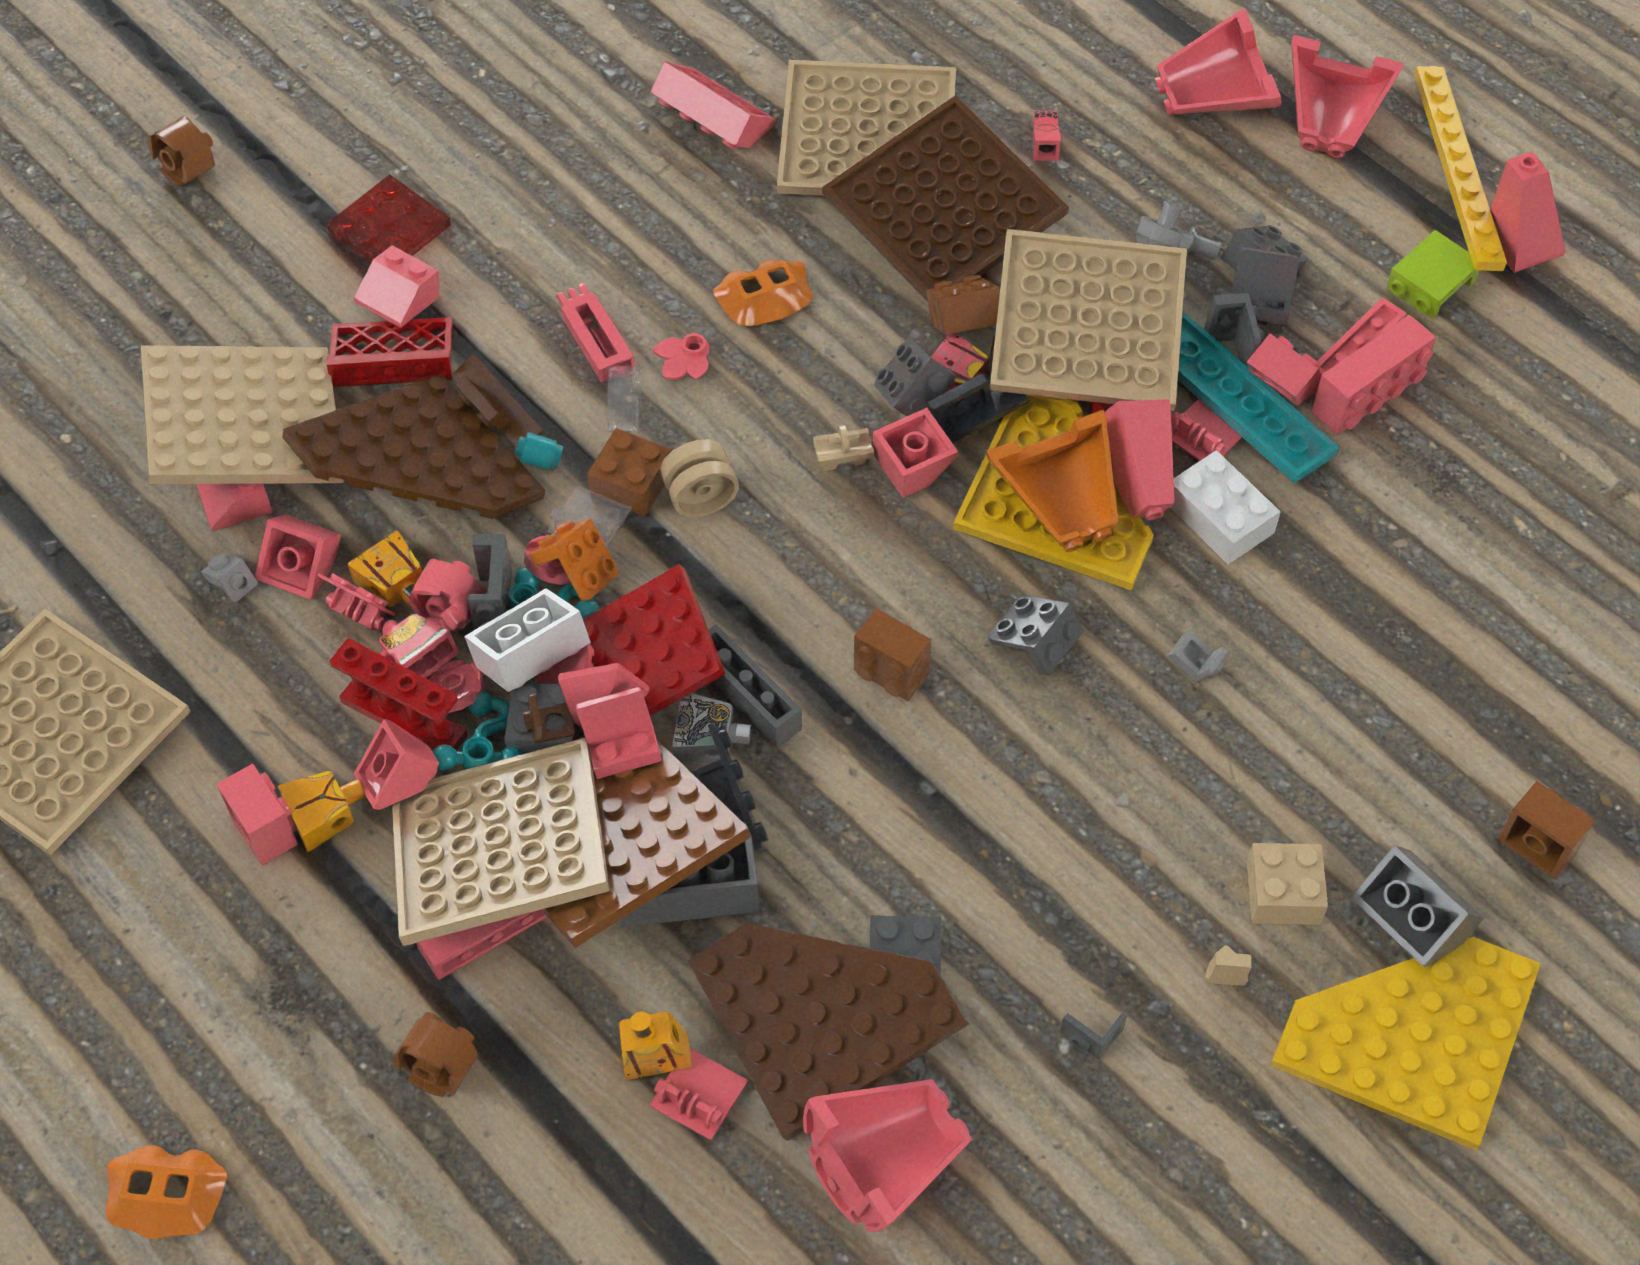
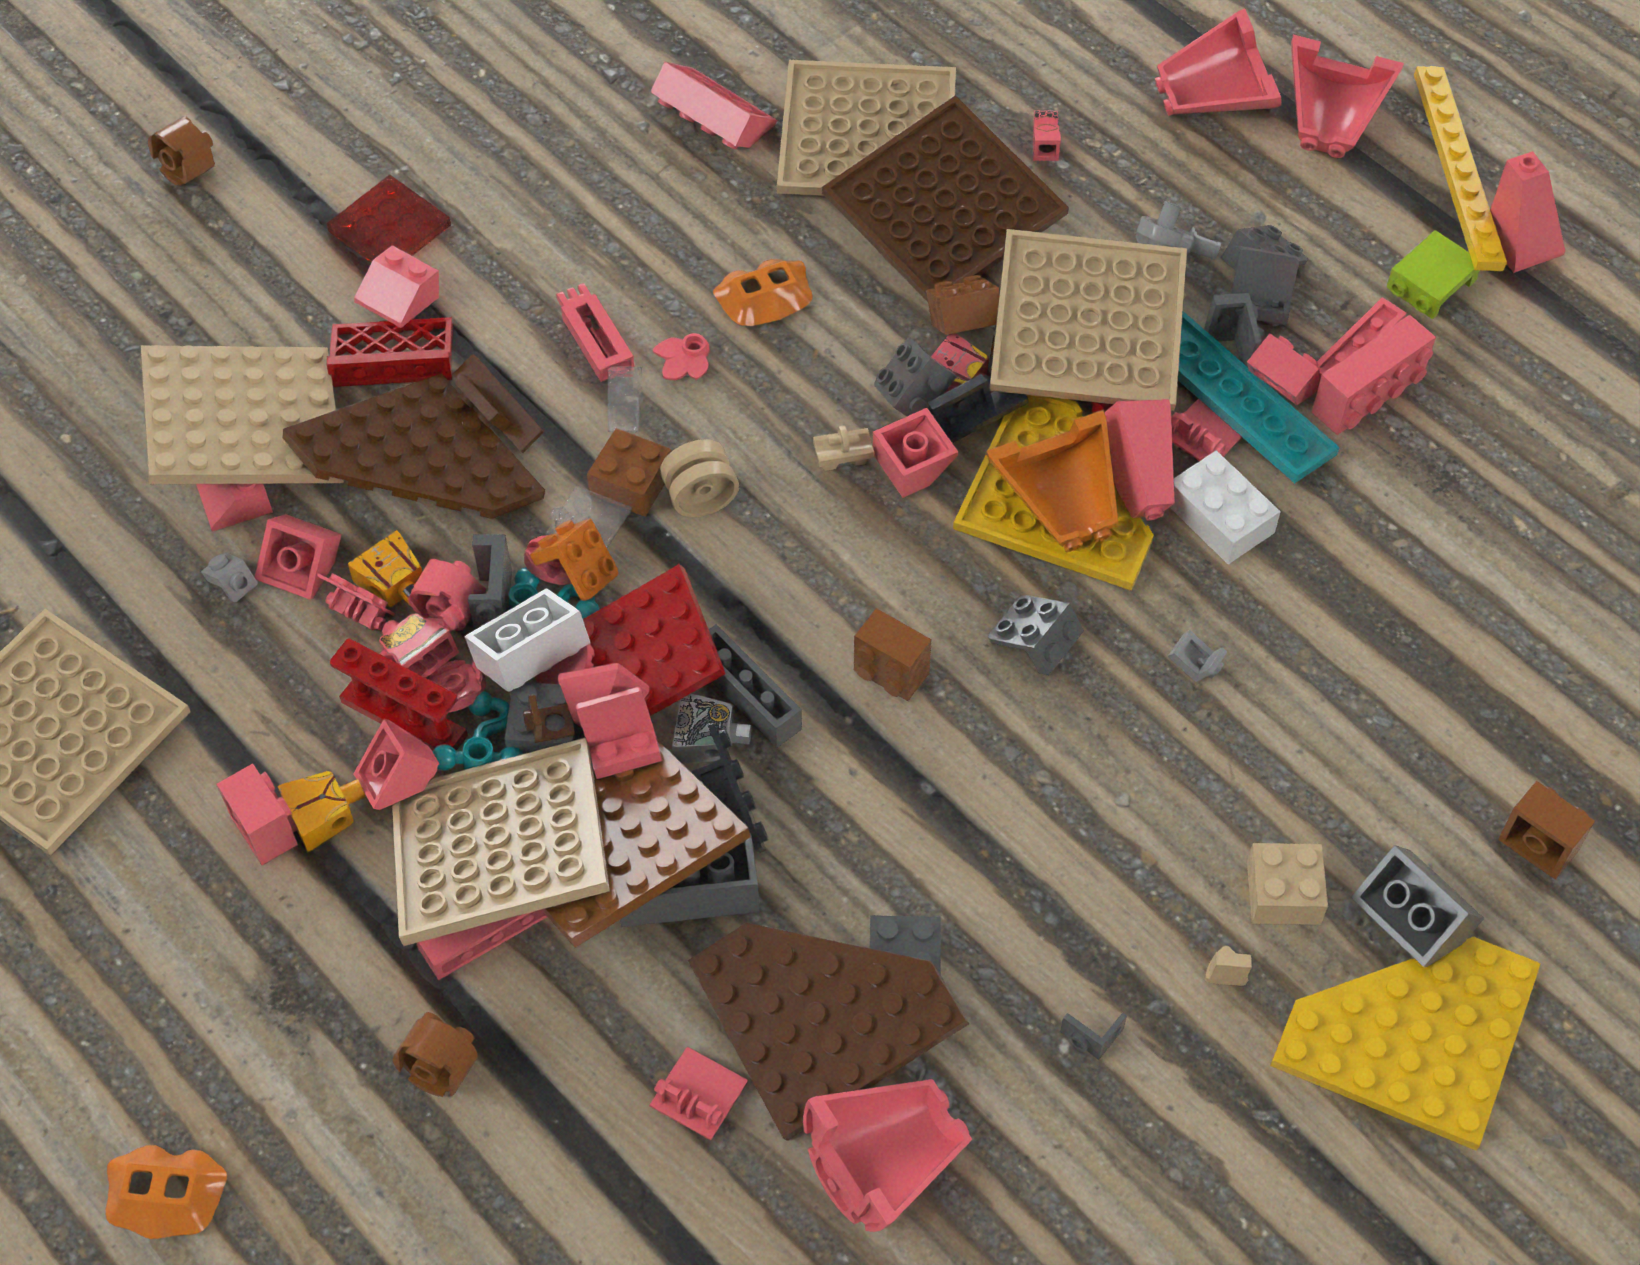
teal brick [515,432,563,470] -> none
light orange torso [619,1011,692,1081] -> none

